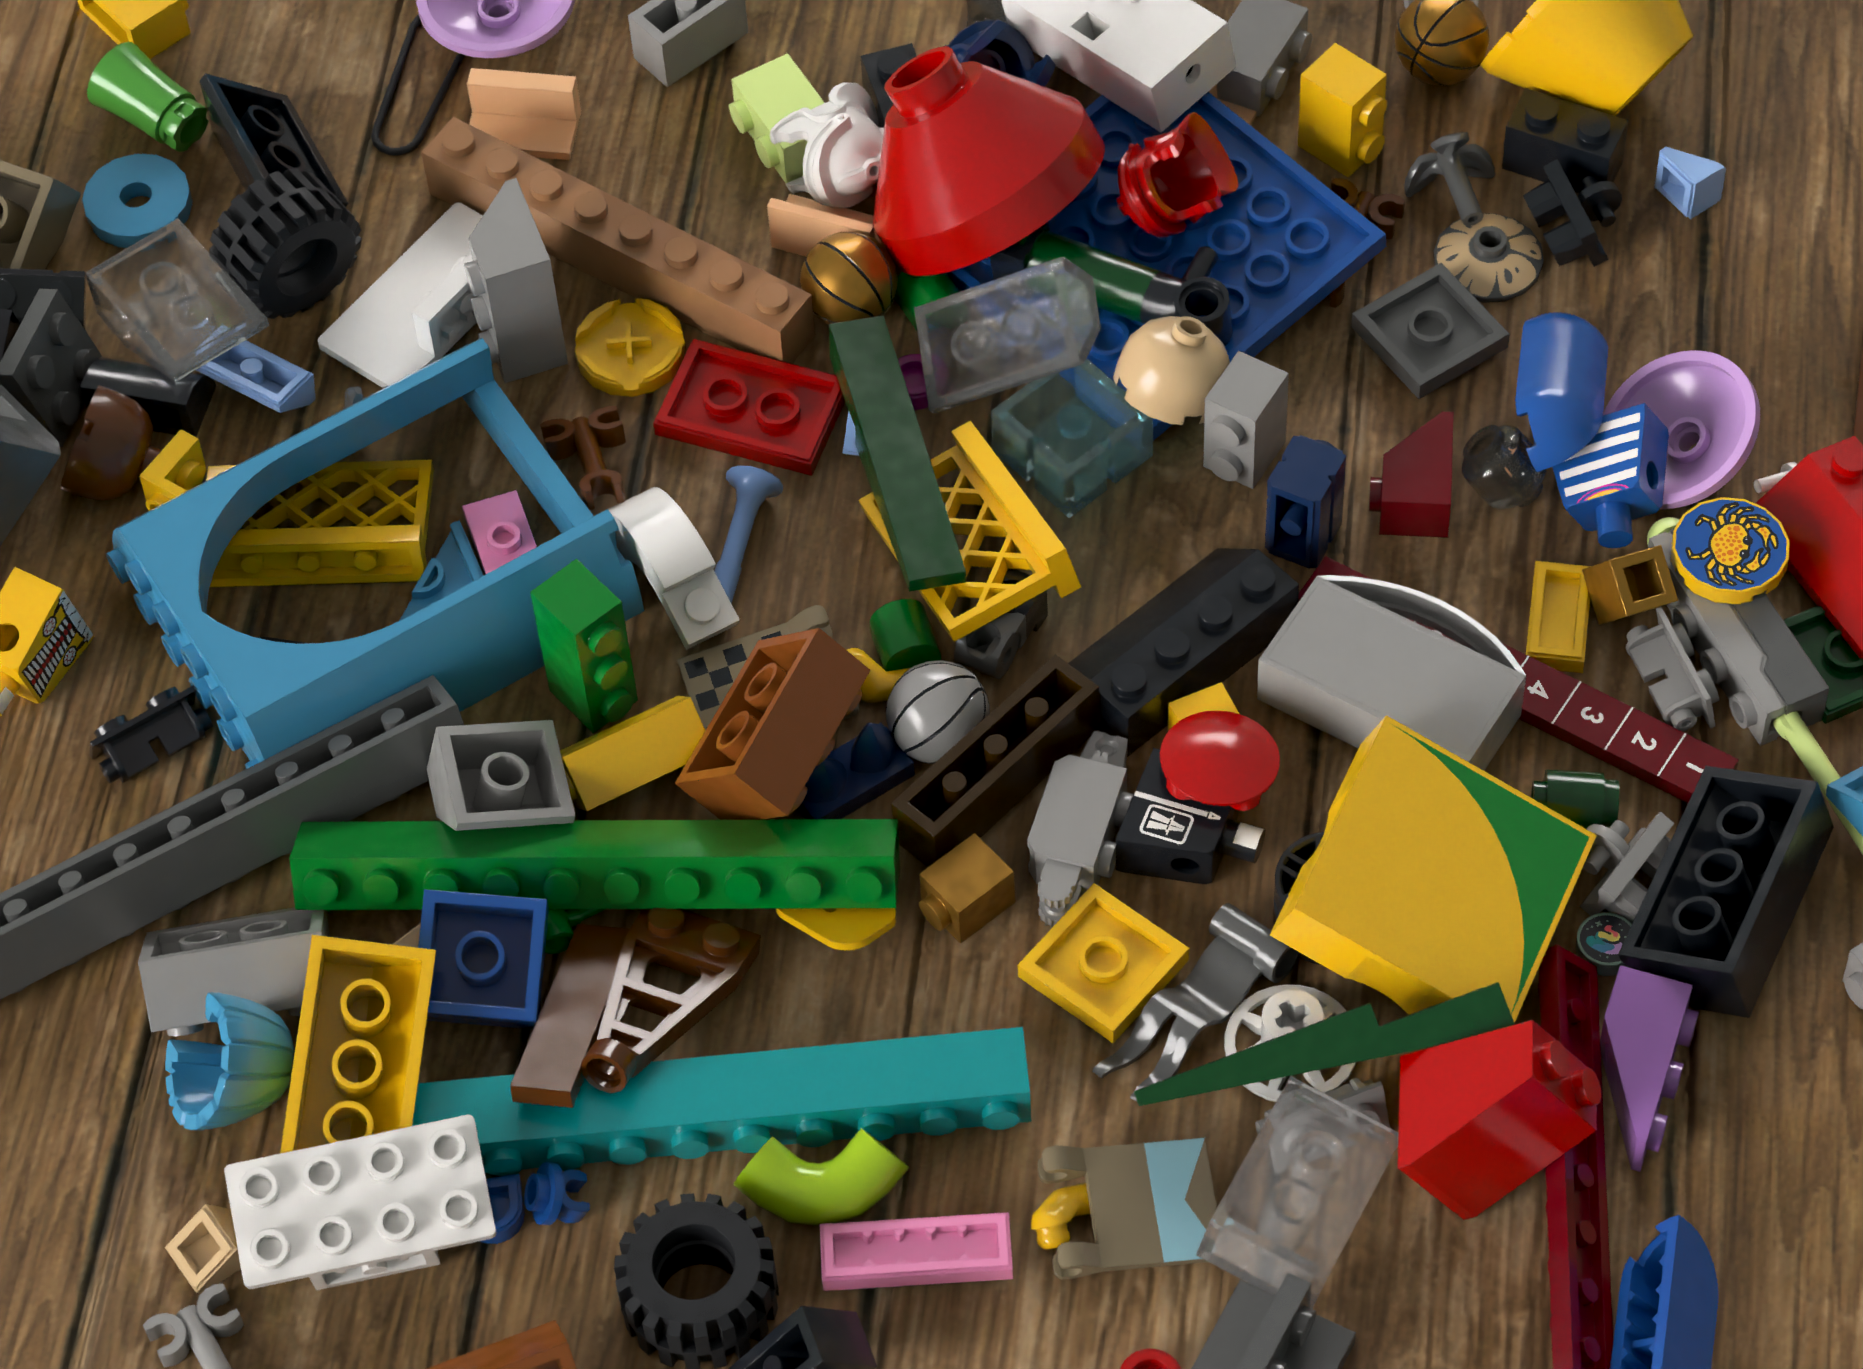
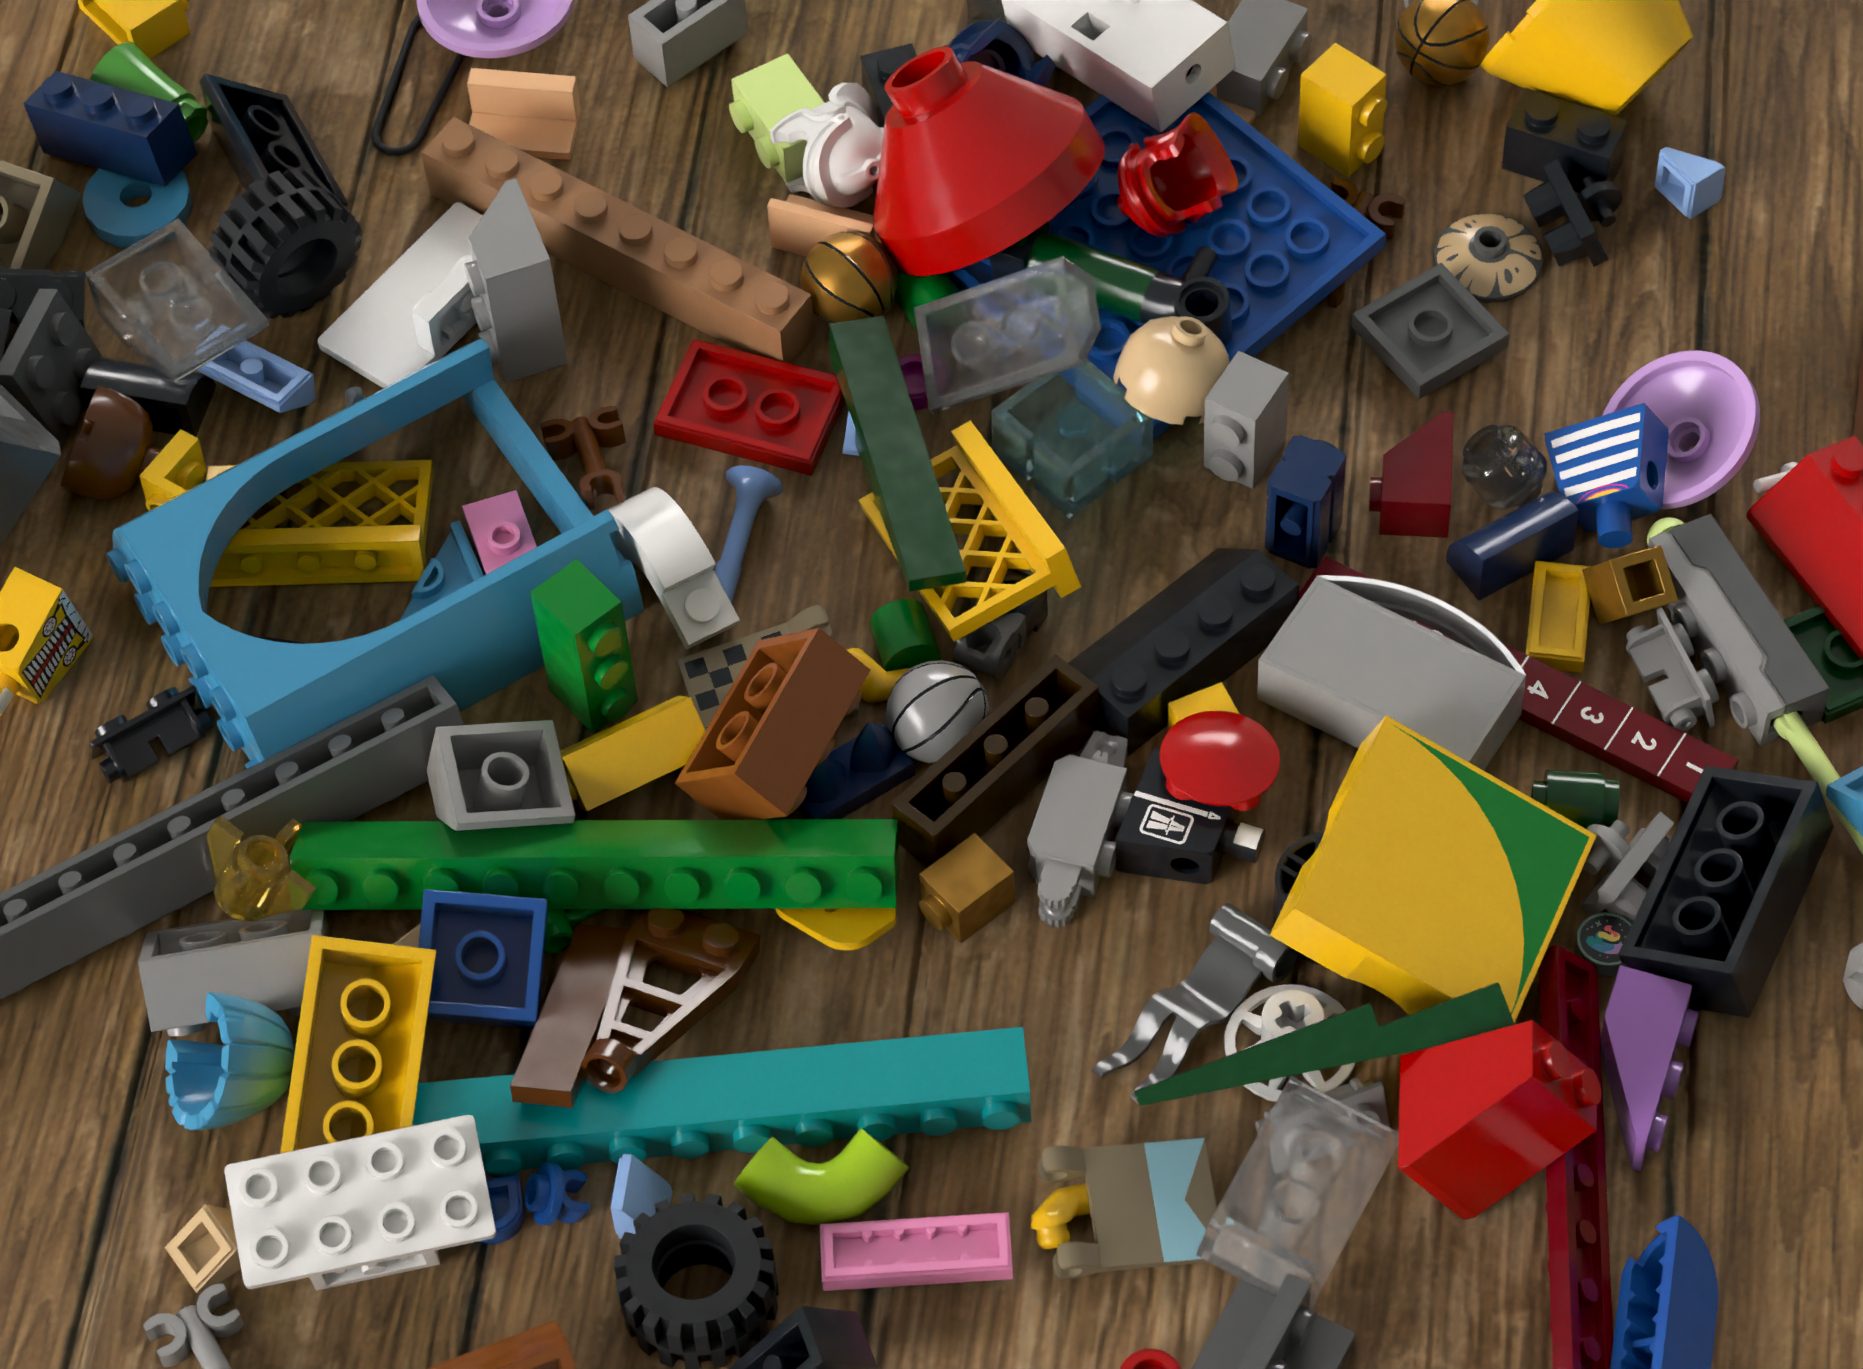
yellow tile [575,298,686,397] -> none
yellow plate [1018,883,1189,1043] -> none
dark grey plant [1404,132,1495,226] -> none
blue brick [1515,312,1608,472] -> none
tile [1670,497,1789,604] -> none
none -> dark blue brick [23,71,198,187]
none -> clear yellow brick [207,815,316,921]
none -> light blue slope [610,1154,672,1239]
none -> dark blue brick [1446,492,1579,601]

